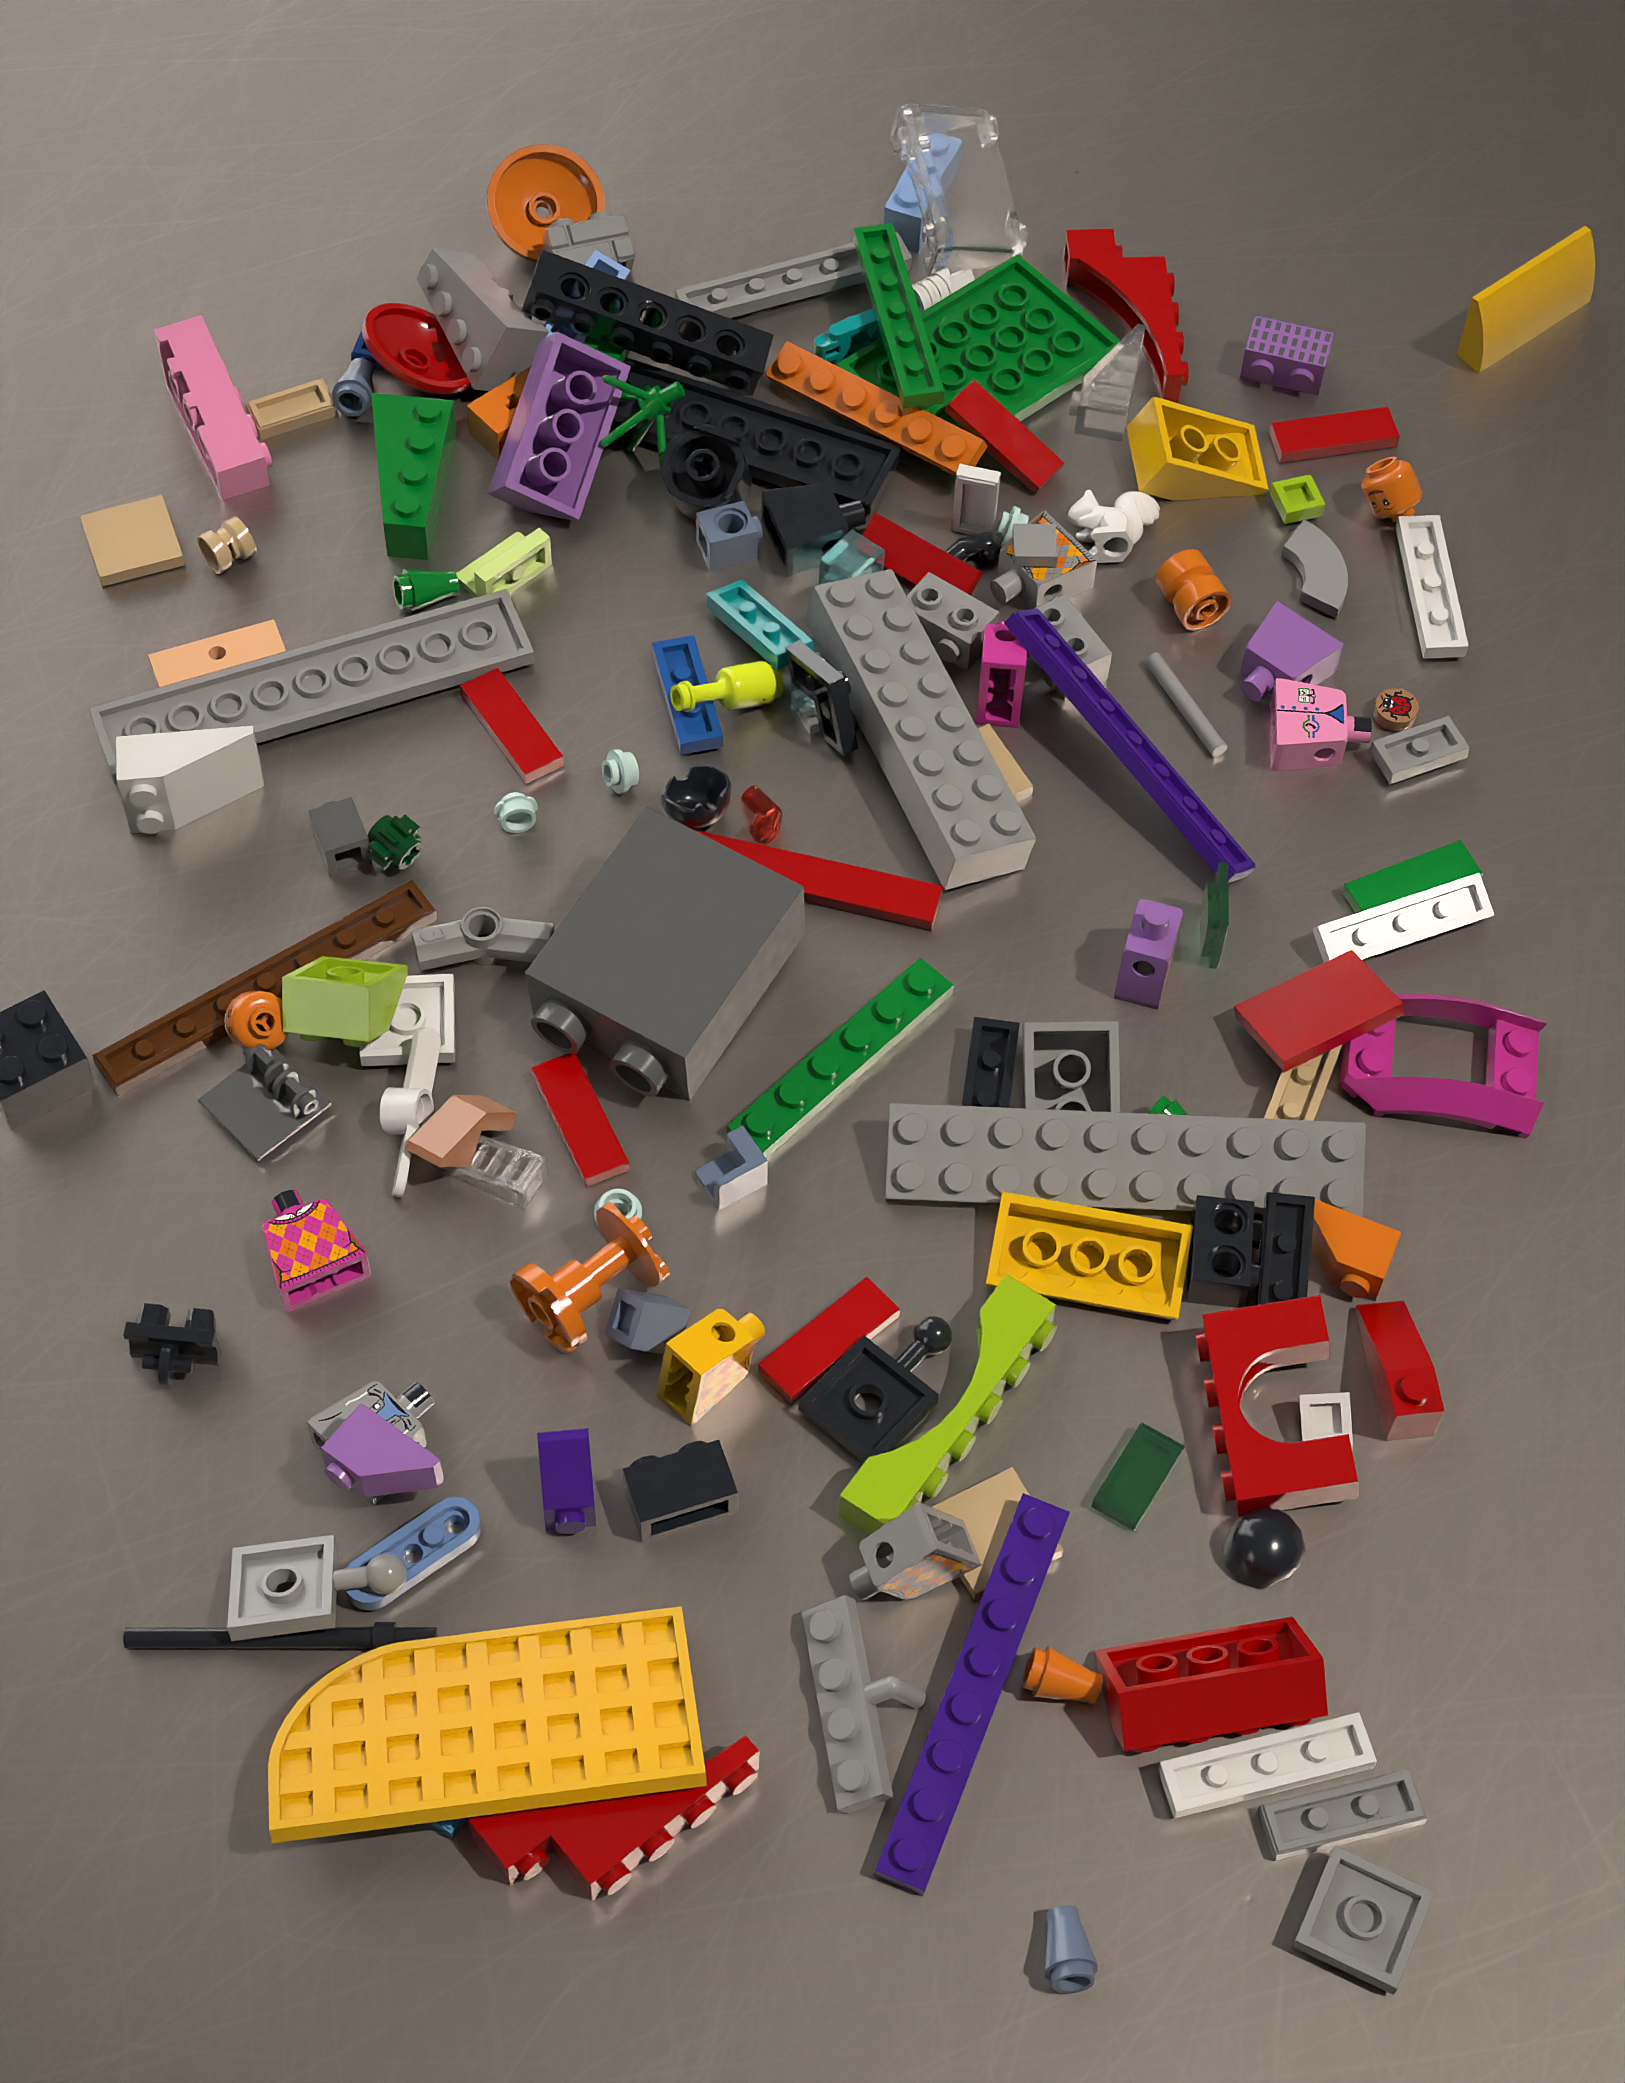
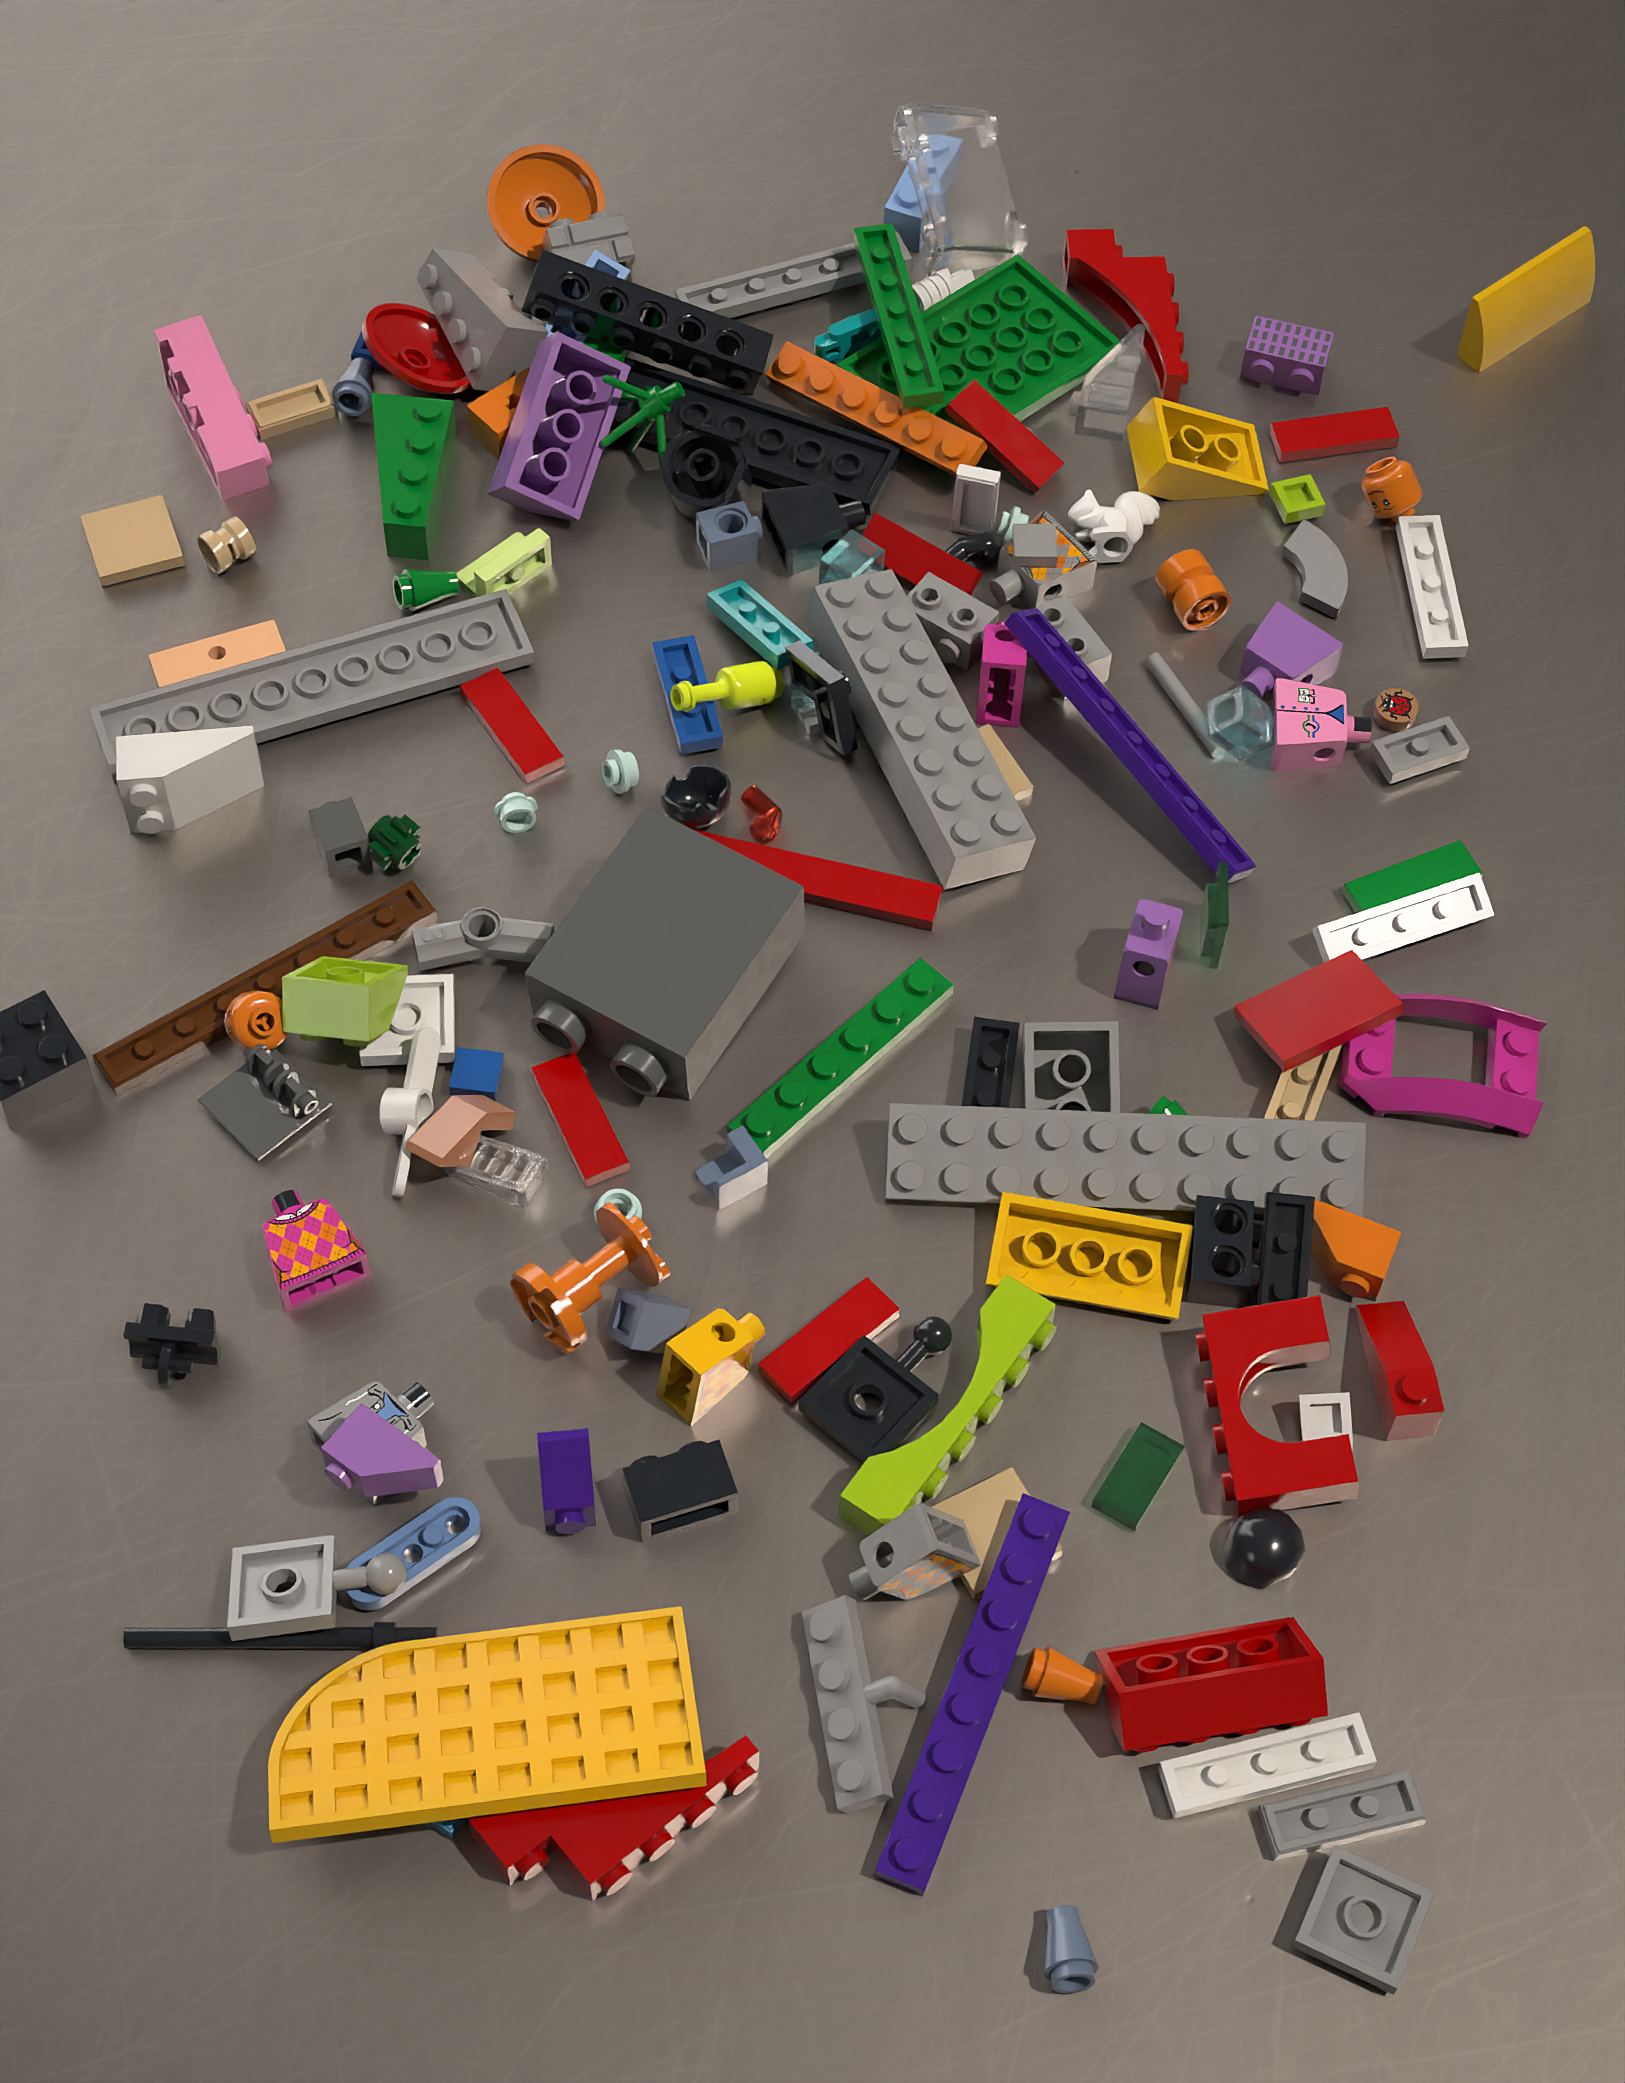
none -> blue tile [449,1047,504,1101]
none -> clear light blue brick [1207,685,1275,761]

